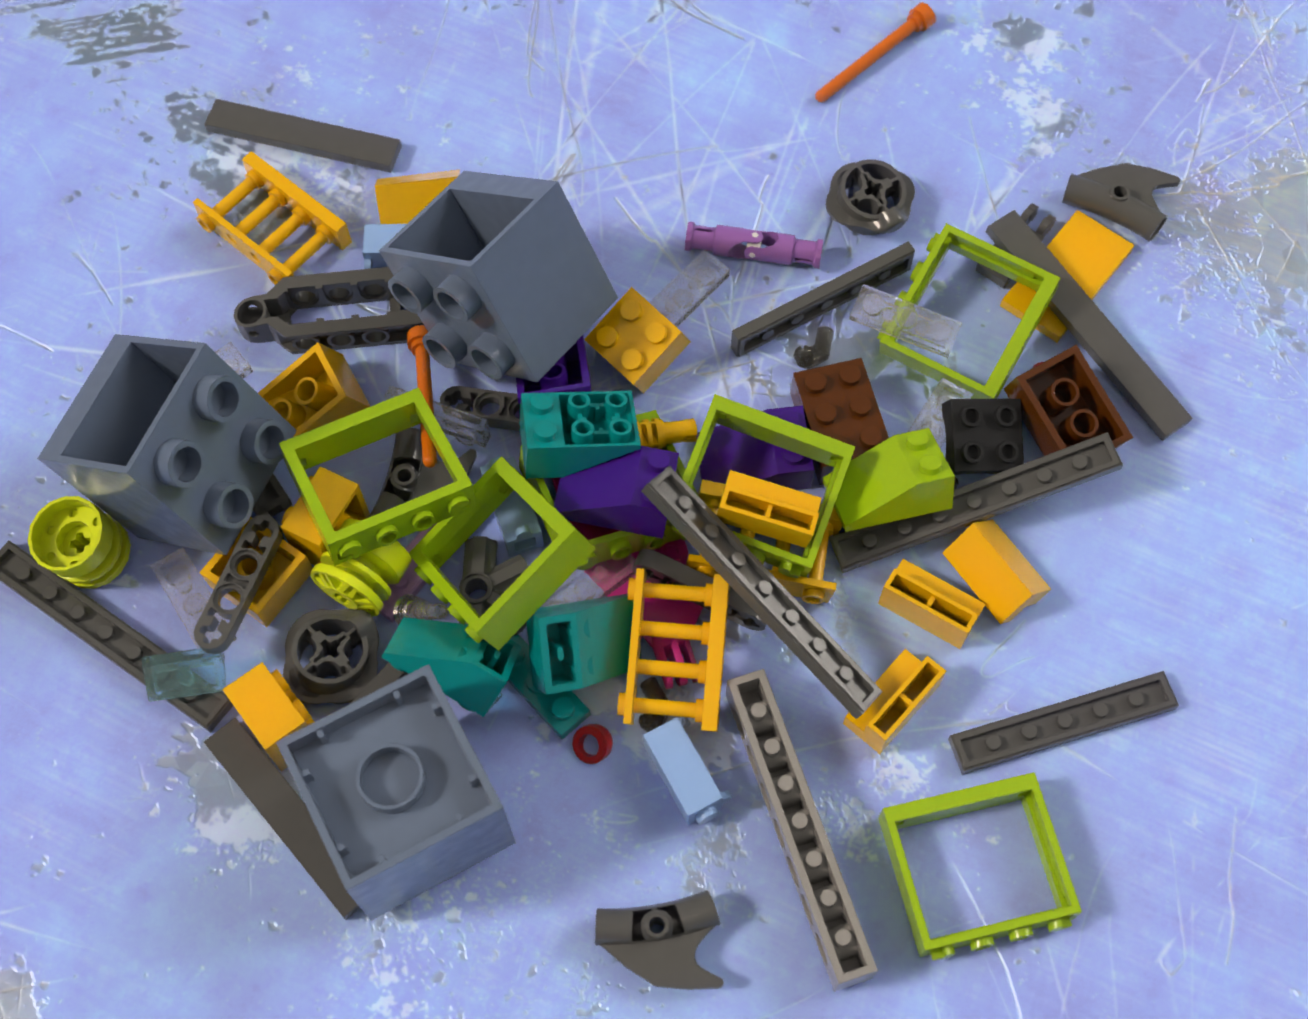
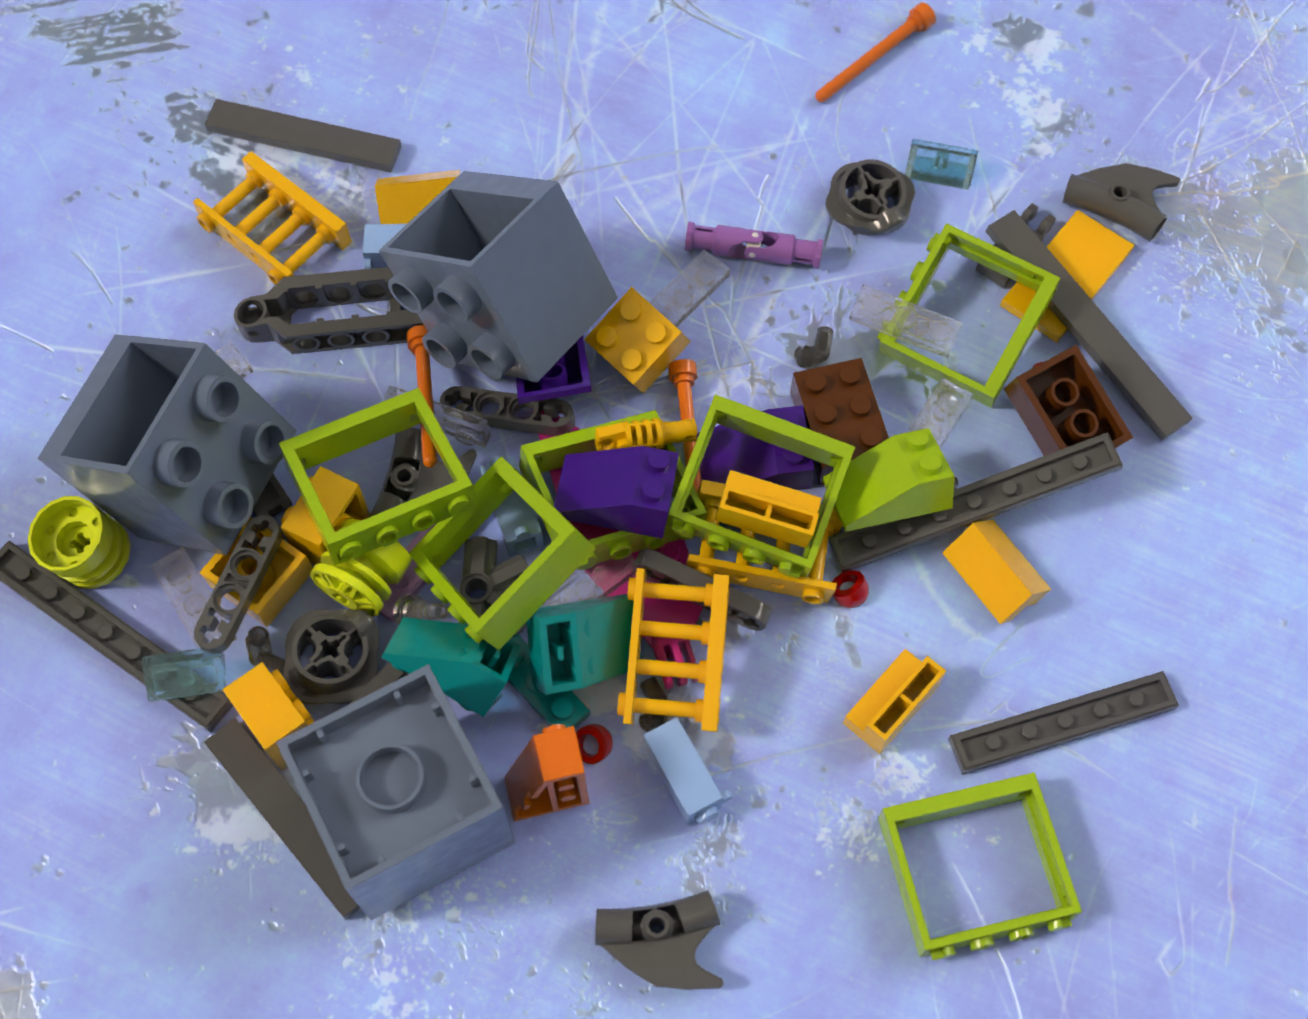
yellow slope [258,342,370,437] -> none
teal slope [519,390,641,479] -> none
dark grey tile [641,466,883,719] -> none
light grey brick [726,669,878,992] -> none
dark grey tile [731,241,915,357] -> none
yellow piece [878,559,985,649] -> none
black brick [942,399,1024,475] -> none
none -> clear smoke arm [245,626,285,676]
none -> orange wedge [504,724,590,822]
none -> orange piece [668,359,701,492]
none -> red piece [832,570,869,608]
none -> clear light blue slope [905,139,978,189]

